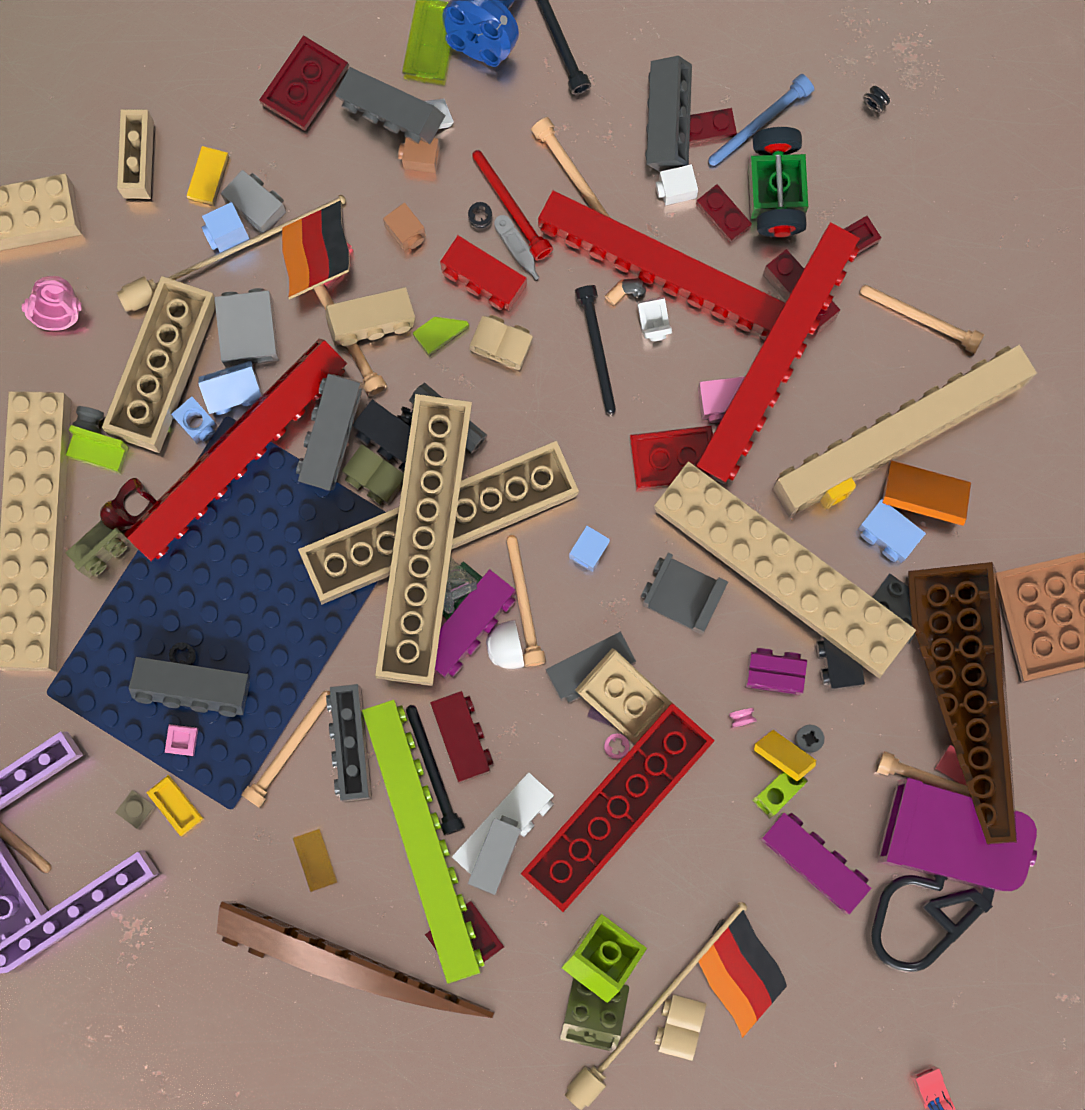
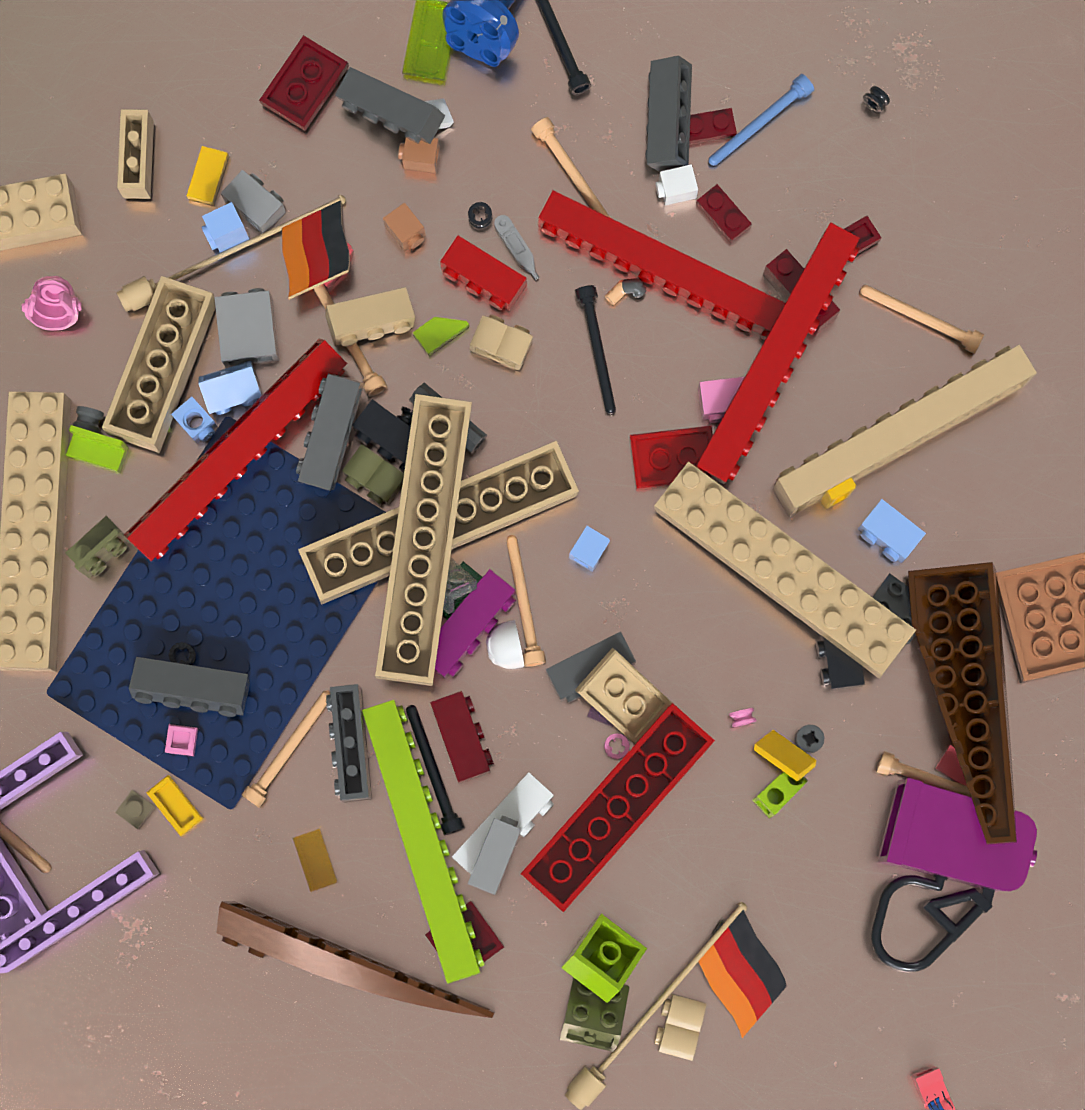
dark red piece [100,478,156,531] -> none
red piece [472,150,553,261] -> none
white bracket [637,297,672,341] -> none
dark grey panel [640,553,728,635] -> none
magenta brick [745,648,807,695] -> none
brick [748,127,809,237] -> none
magenta brick [760,813,872,915] -> none
orange tile [882,460,971,526] -> none

